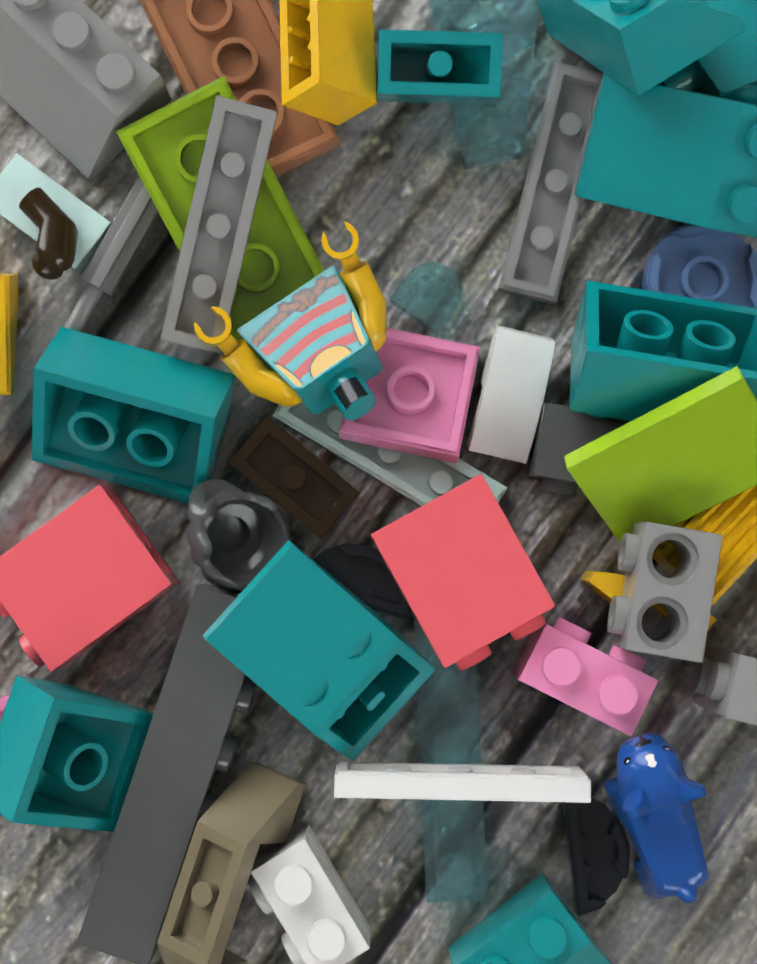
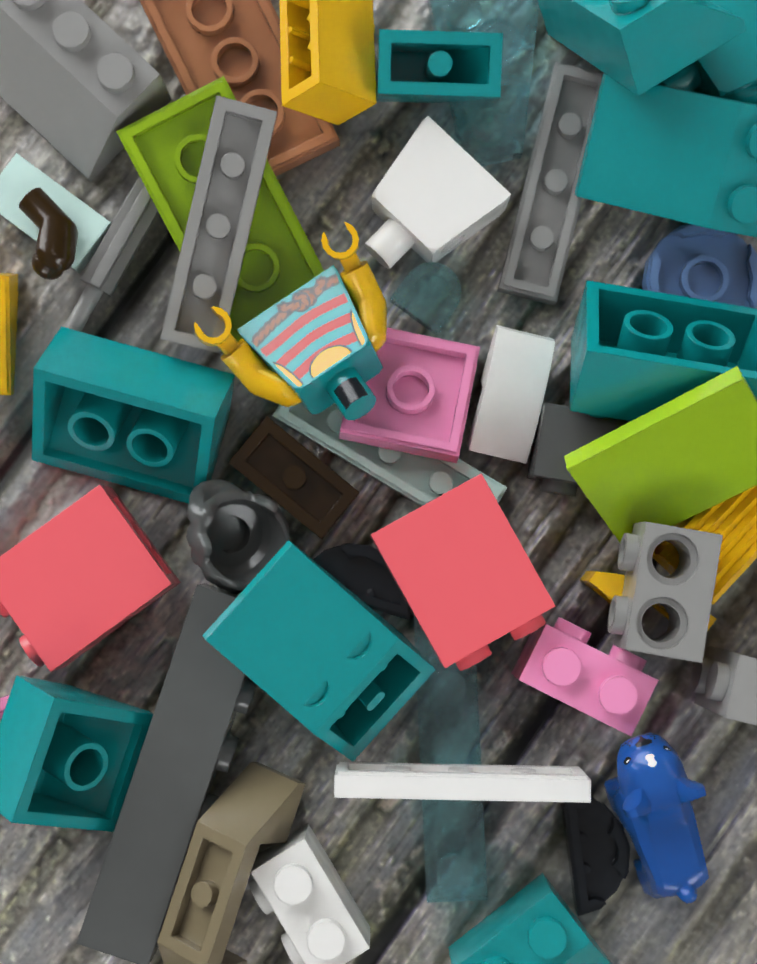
none -> white torso [364,116,511,269]

